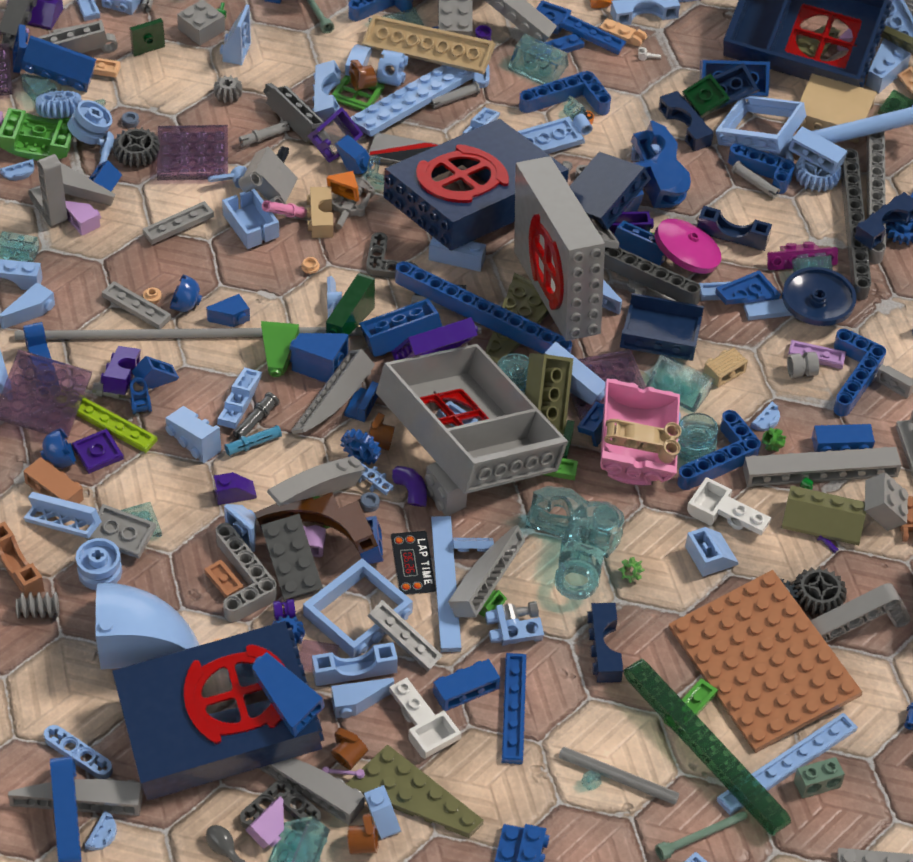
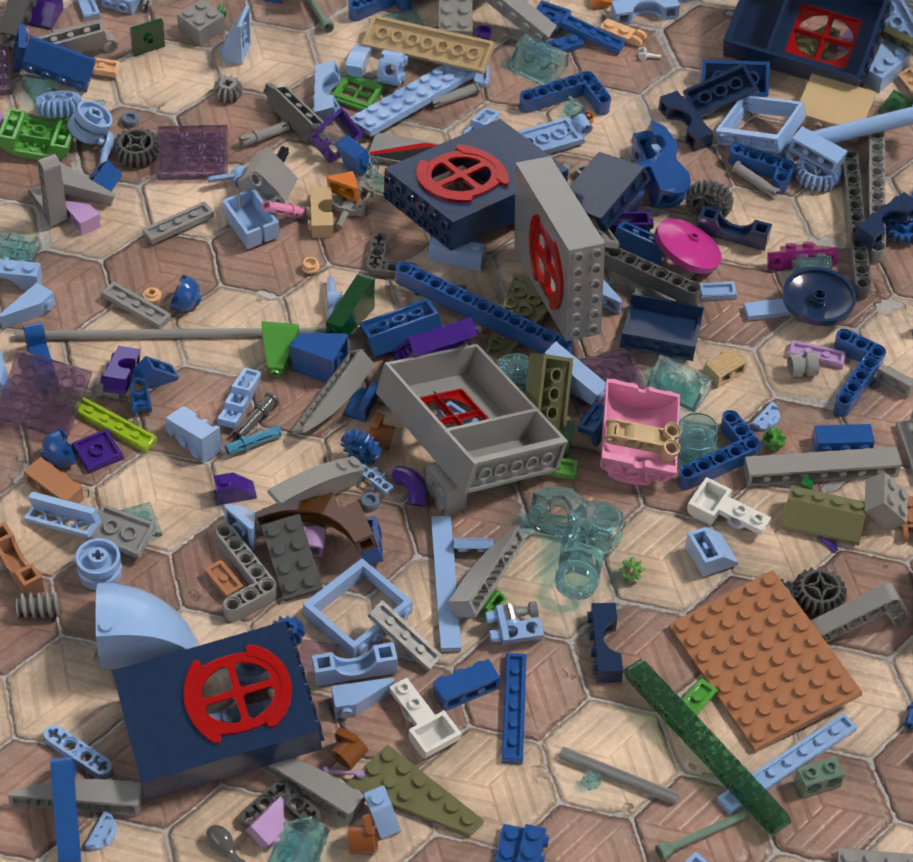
light blue tile [0,159,35,181] -> none
blue slope [206,294,250,327] -> none
blue slope [252,652,325,737] -> none
dark purple wheel [273,599,296,621] -> none
dark orange piece [349,60,377,91] -> none
black sticker [391,531,436,595] -> none
dark green plate [682,73,730,118] -> none
blue wing [715,270,781,305] -> none
none -> dark grey gear [686,179,734,217]

